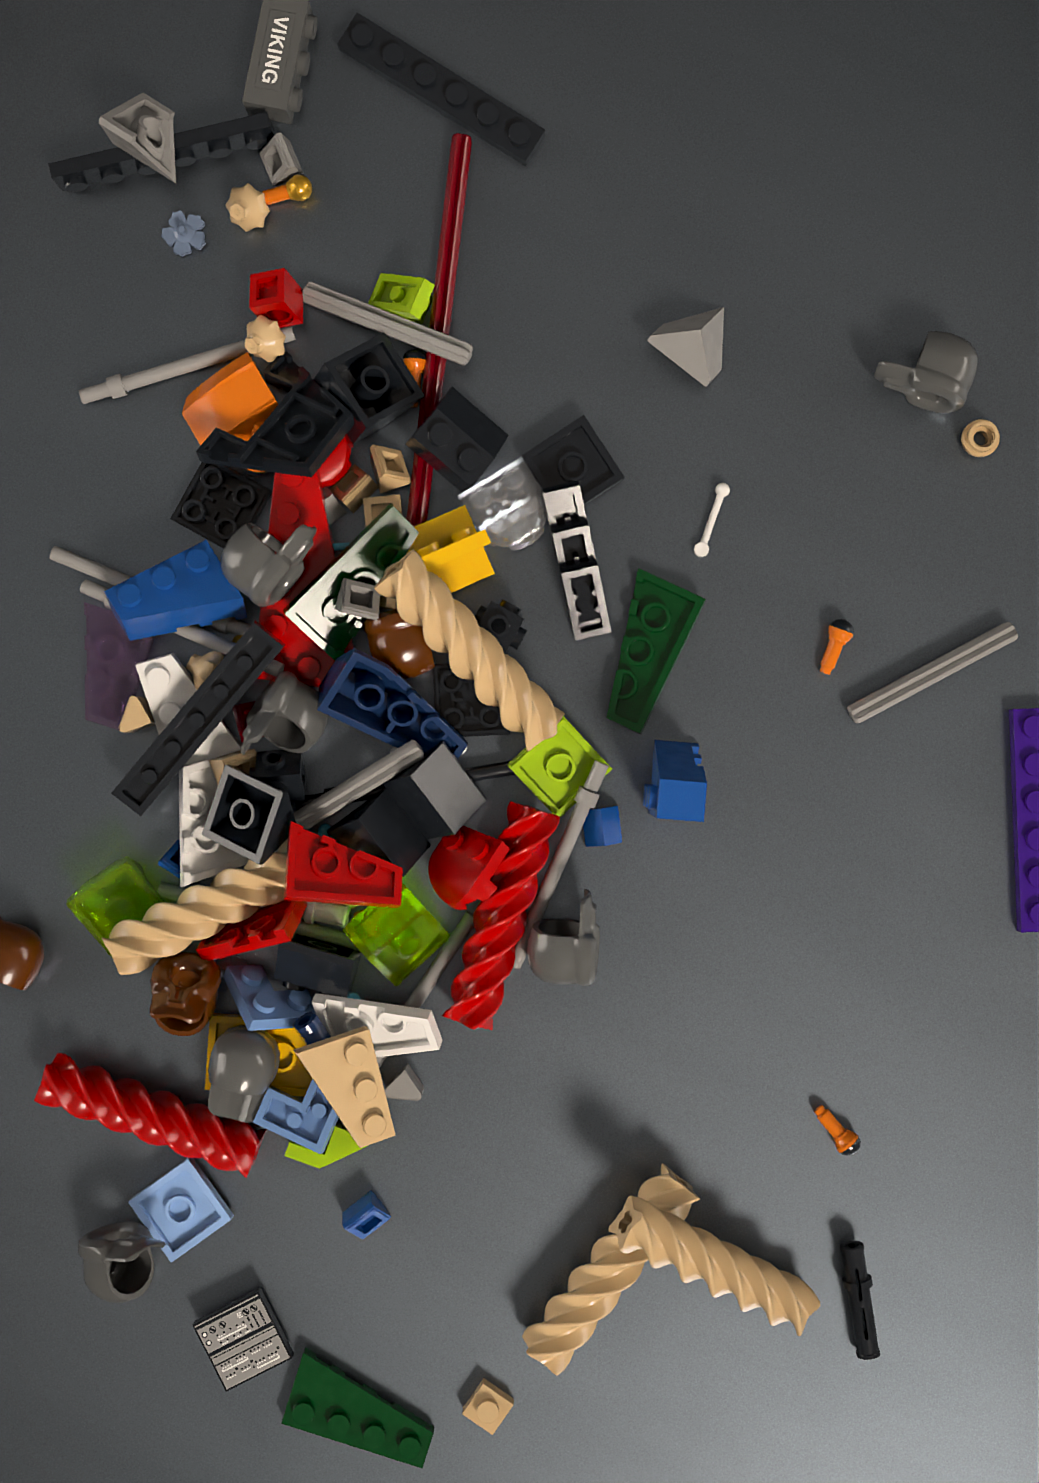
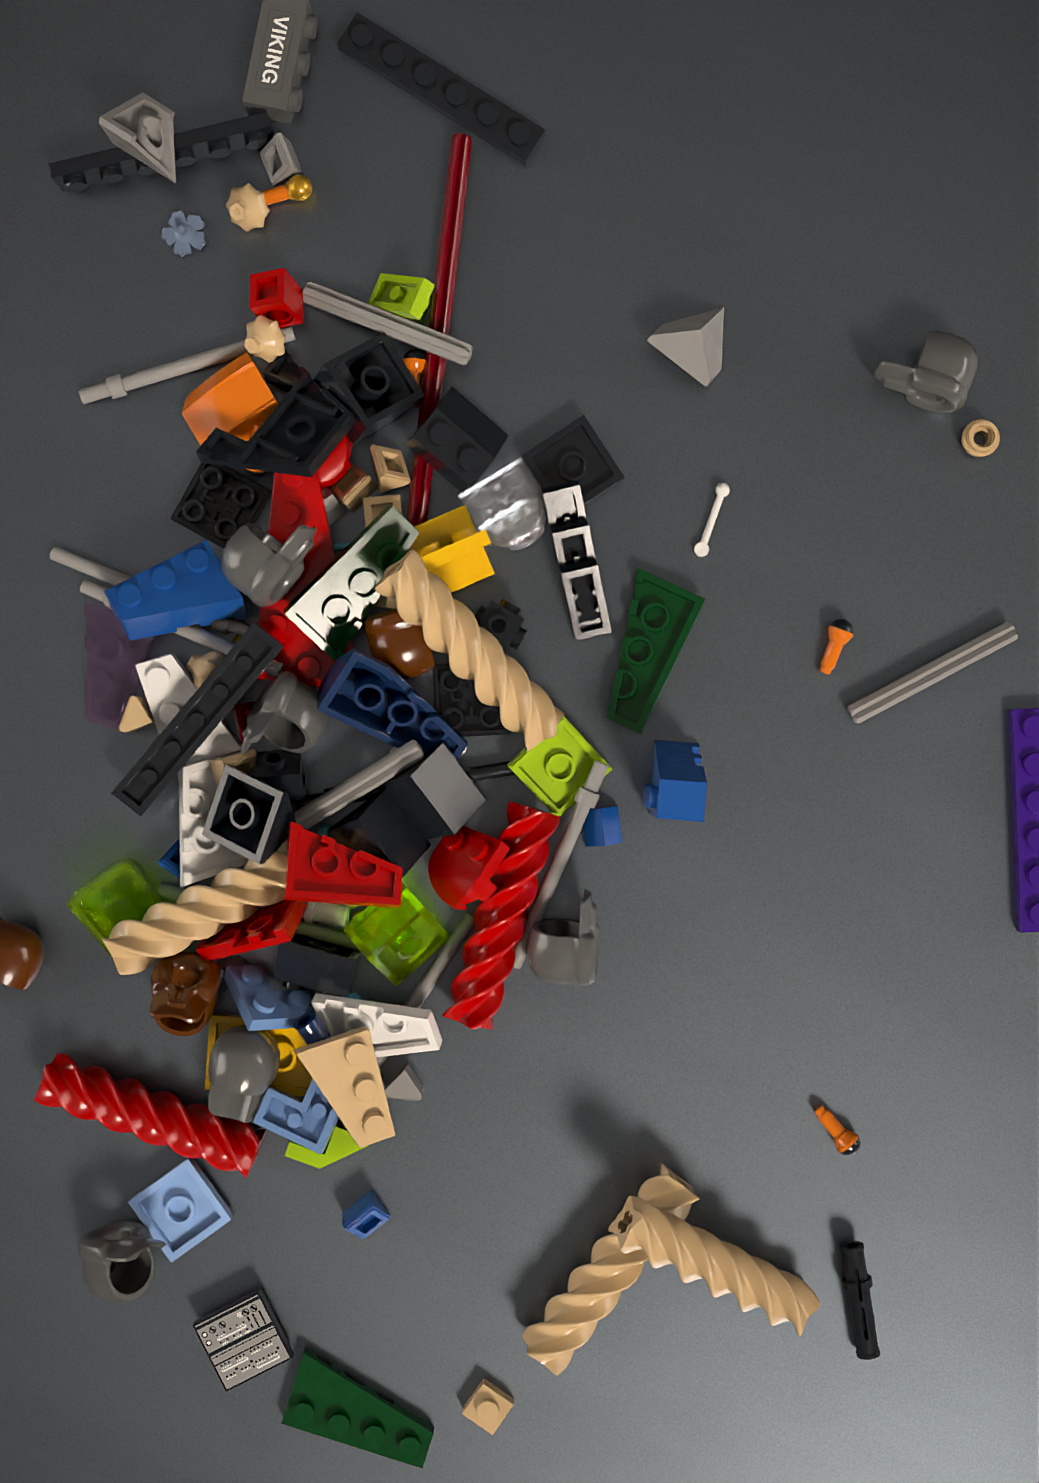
light grey slope [334,578,380,620] -> none

